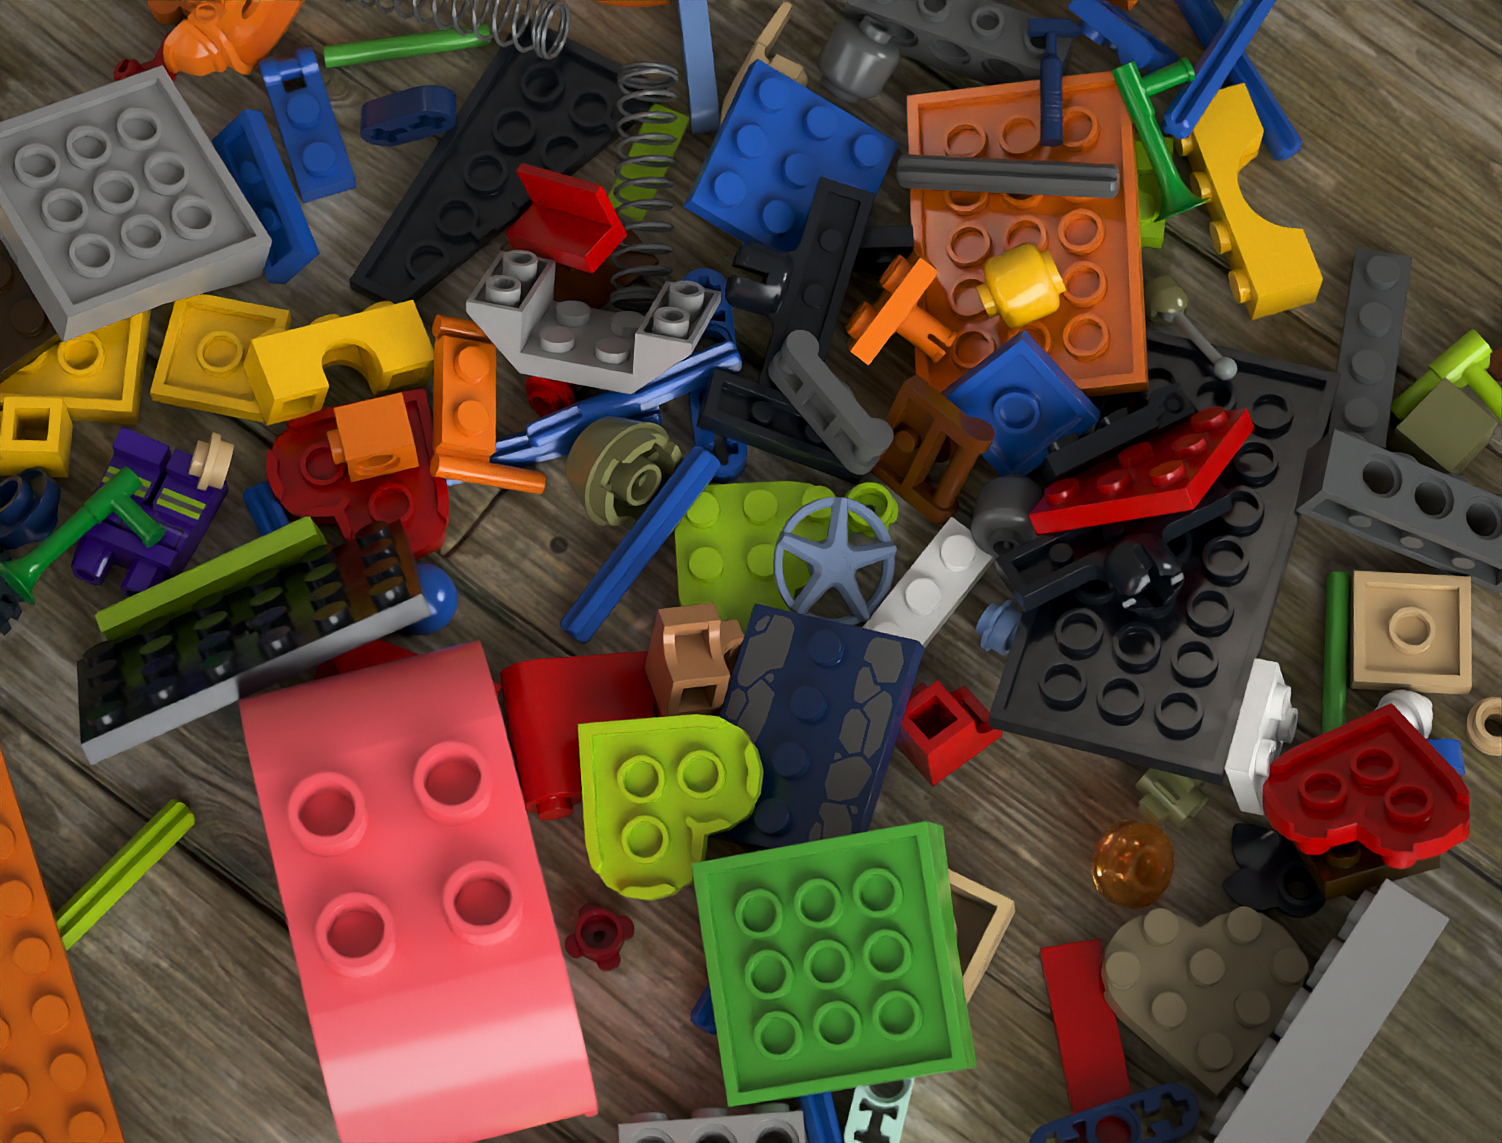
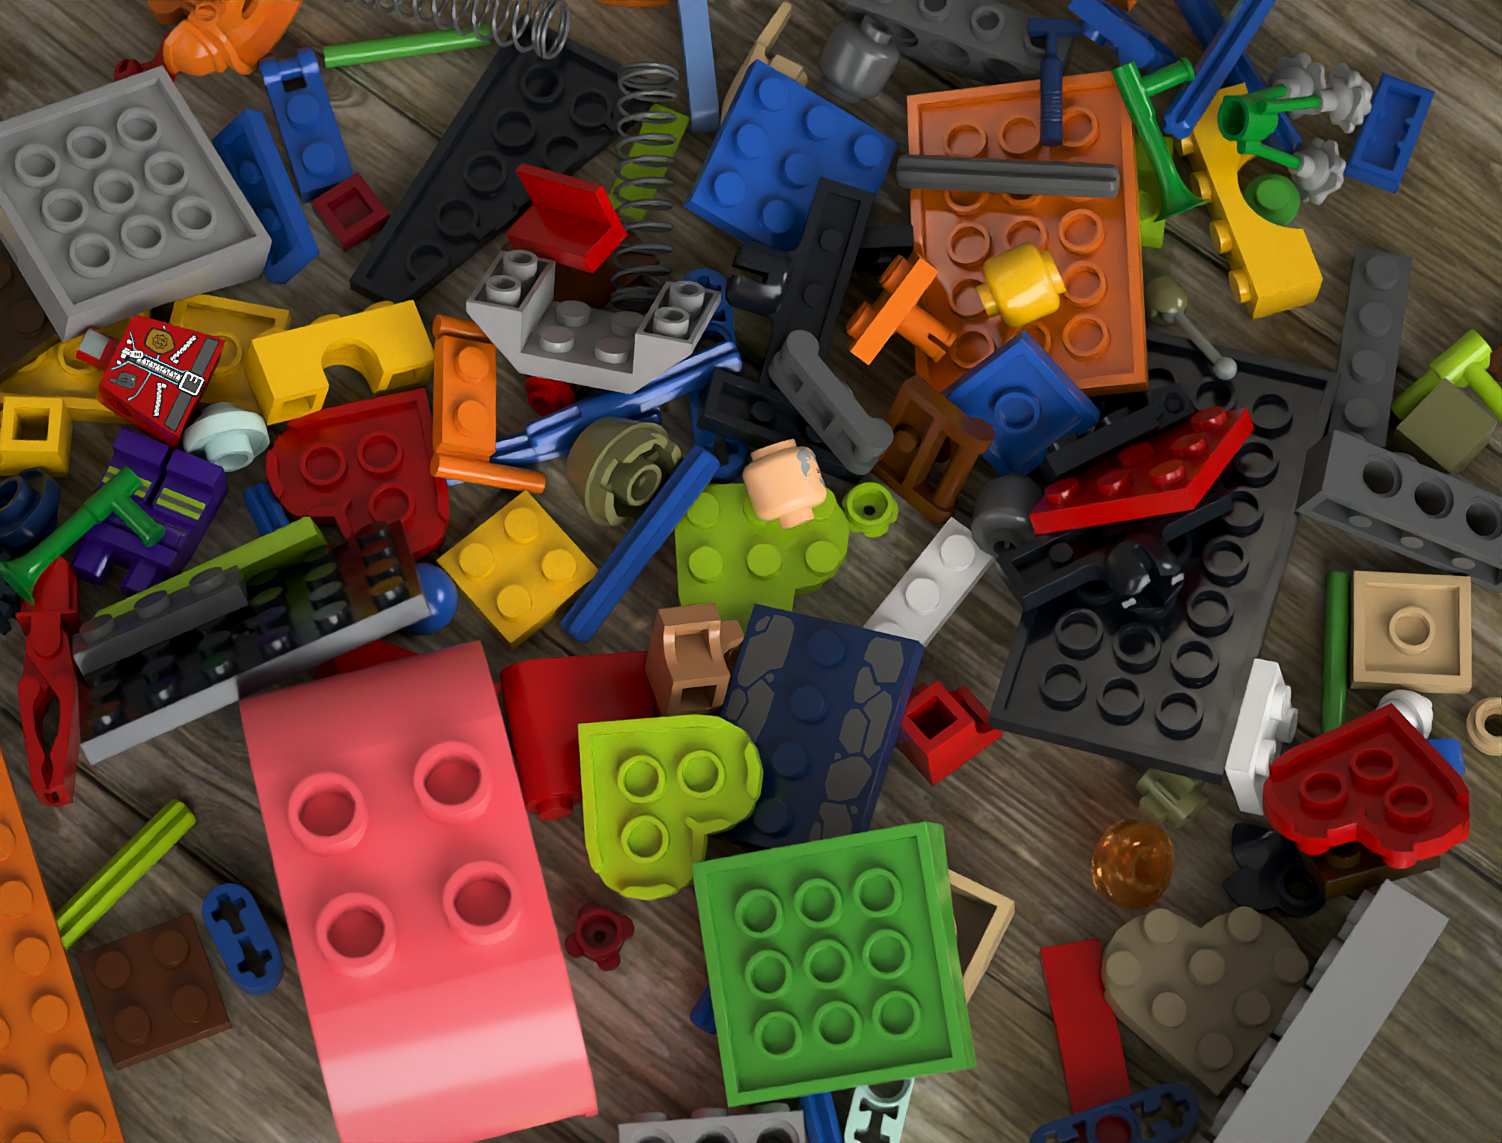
tan plate [189,432,234,491] -> none
orange brick [327,392,419,482] -> none
dark blue beam [360,85,457,146] -> none
sand blue wheel [773,497,897,626] -> none
light blue plate [975,599,1022,656] -> none
none -> red arm [16,556,82,807]
none -> dark grey plate [73,565,248,676]
none -> torso [75,315,225,452]
none -> reddish brown plate [76,912,232,1071]
none -> light aqua plate [182,402,270,472]
none -> blue beam [202,883,285,995]
none -> dark red plate [311,172,390,253]
none -> yellow plate [436,490,599,651]
none -> light nougat head [743,439,827,530]
none -> light grey plant [1217,52,1372,205]
none -> bright green plate [1243,173,1300,226]
none -> blue plate [1343,73,1435,194]

